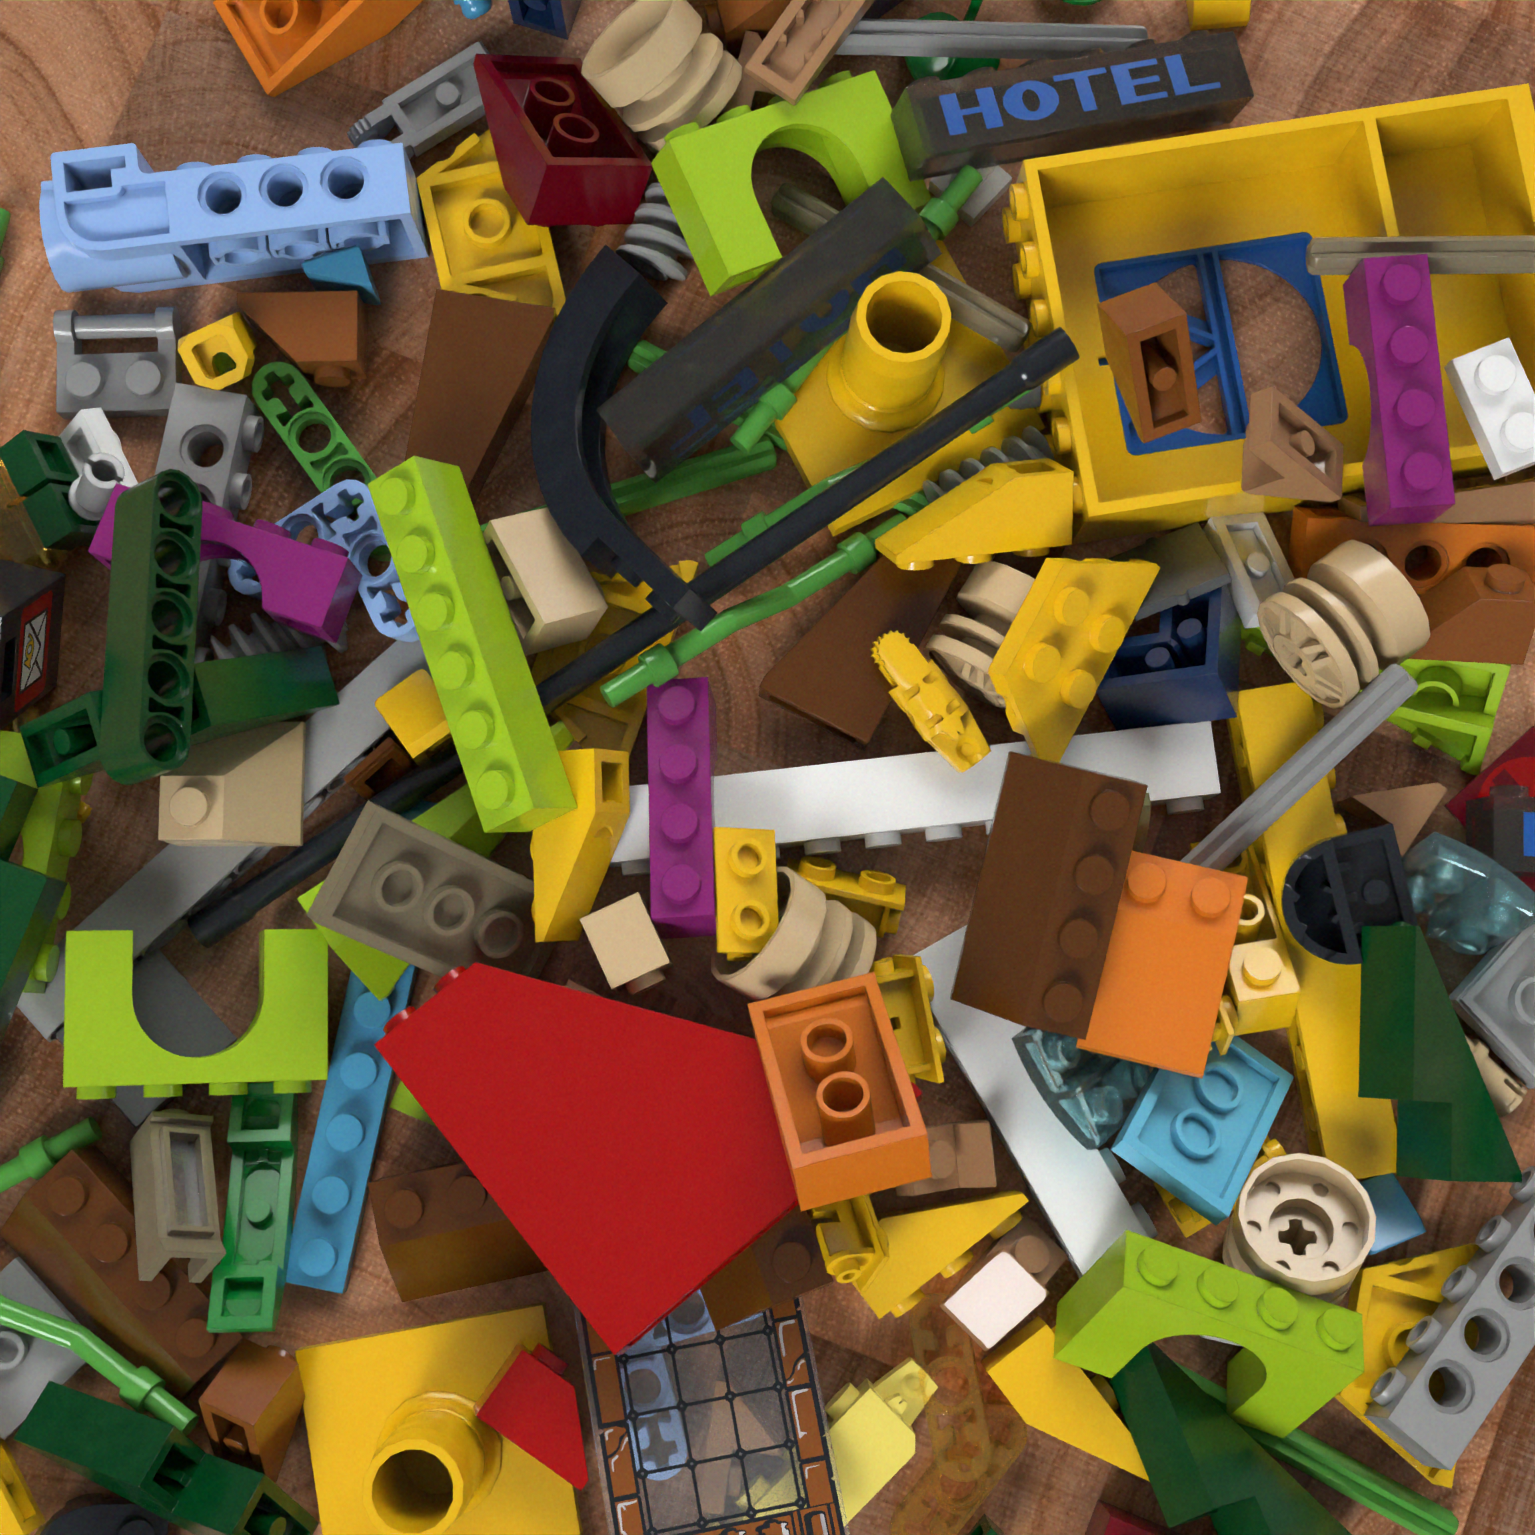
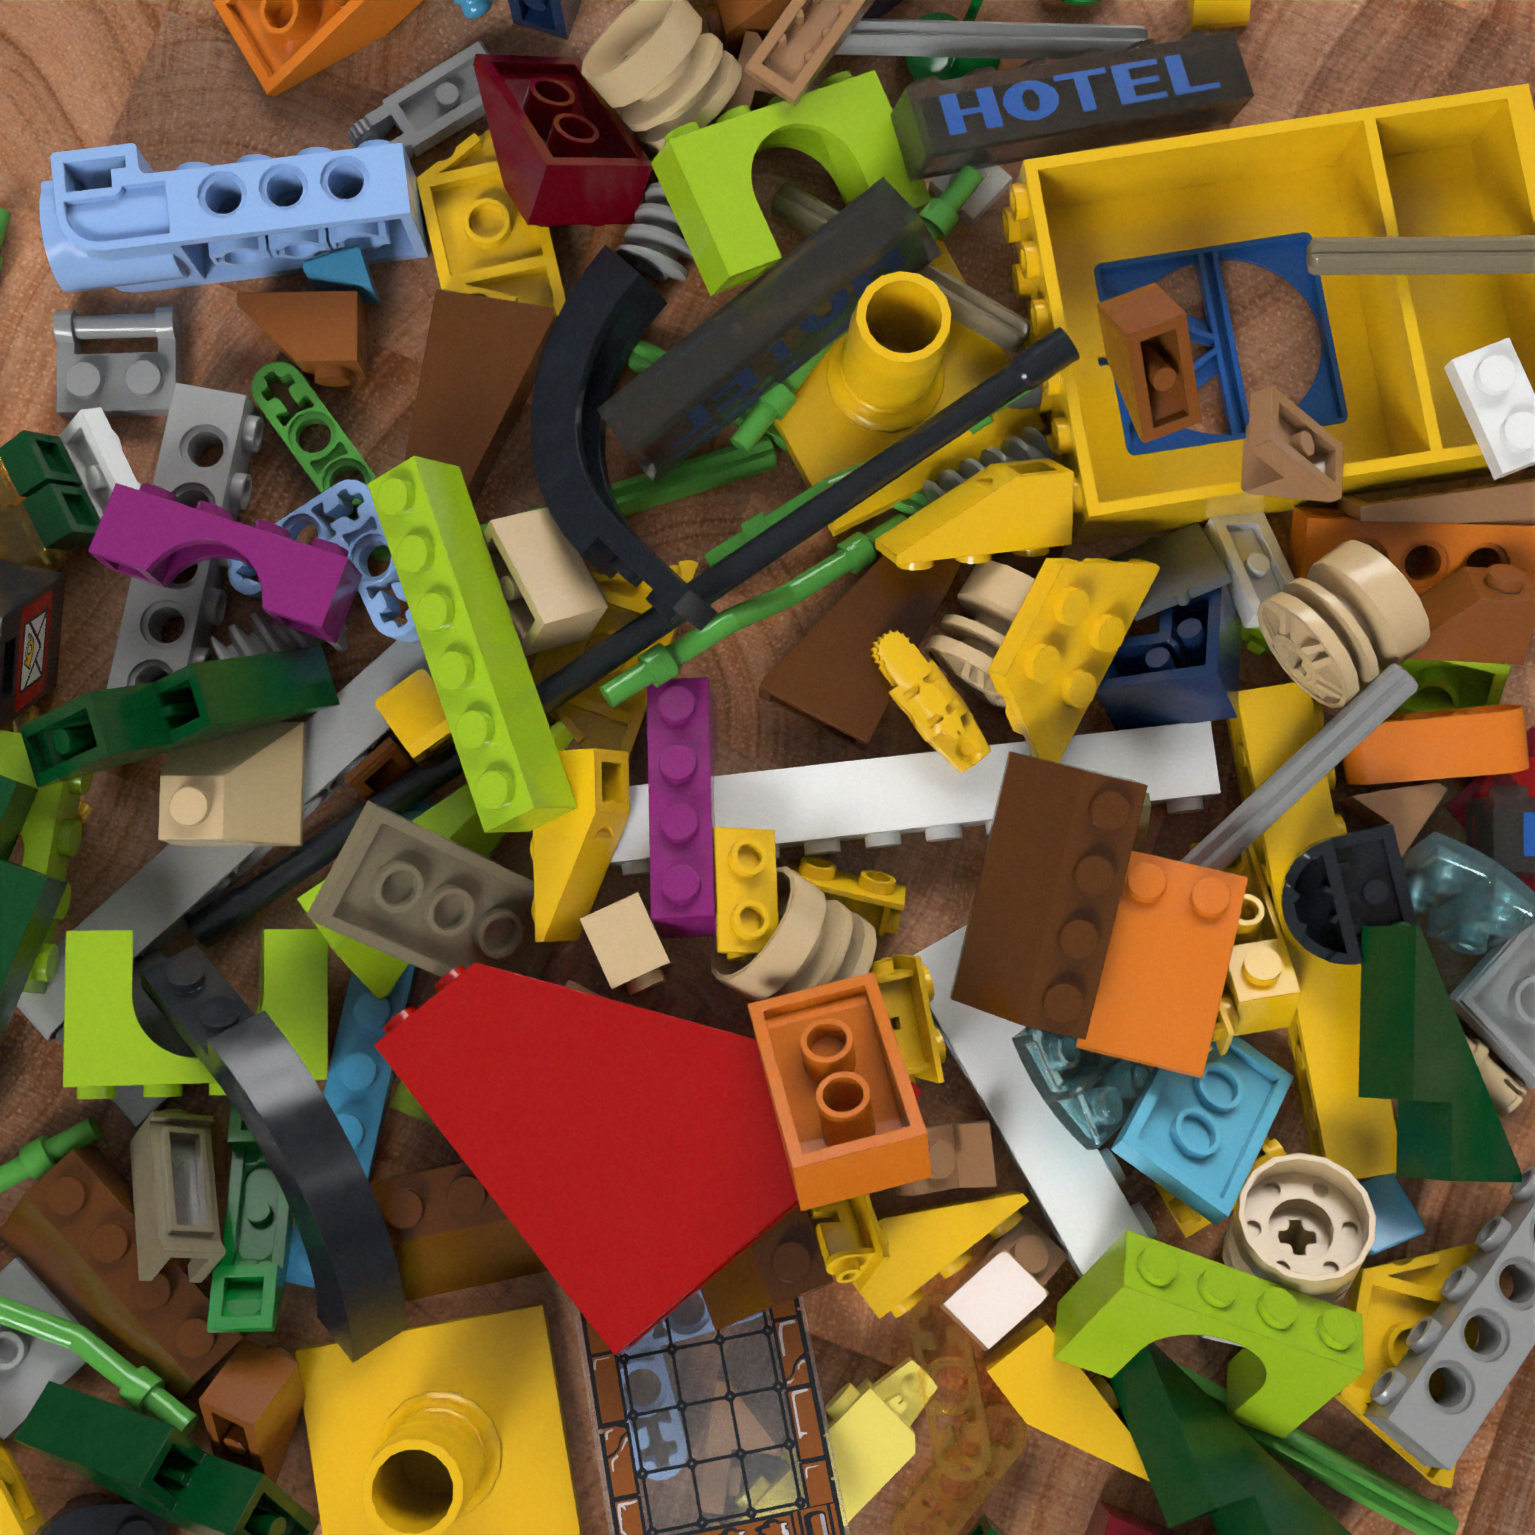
light grey pin [68,453,125,521] -> none
dark green beam [99,469,203,785] -> none
yellow rock [178,311,258,391] -> none
red slope [473,1342,589,1491] -> none
magenta arch [1343,254,1456,526] -> none
none -> black arch [140,945,406,1363]
none -> orange beam [1342,704,1529,785]

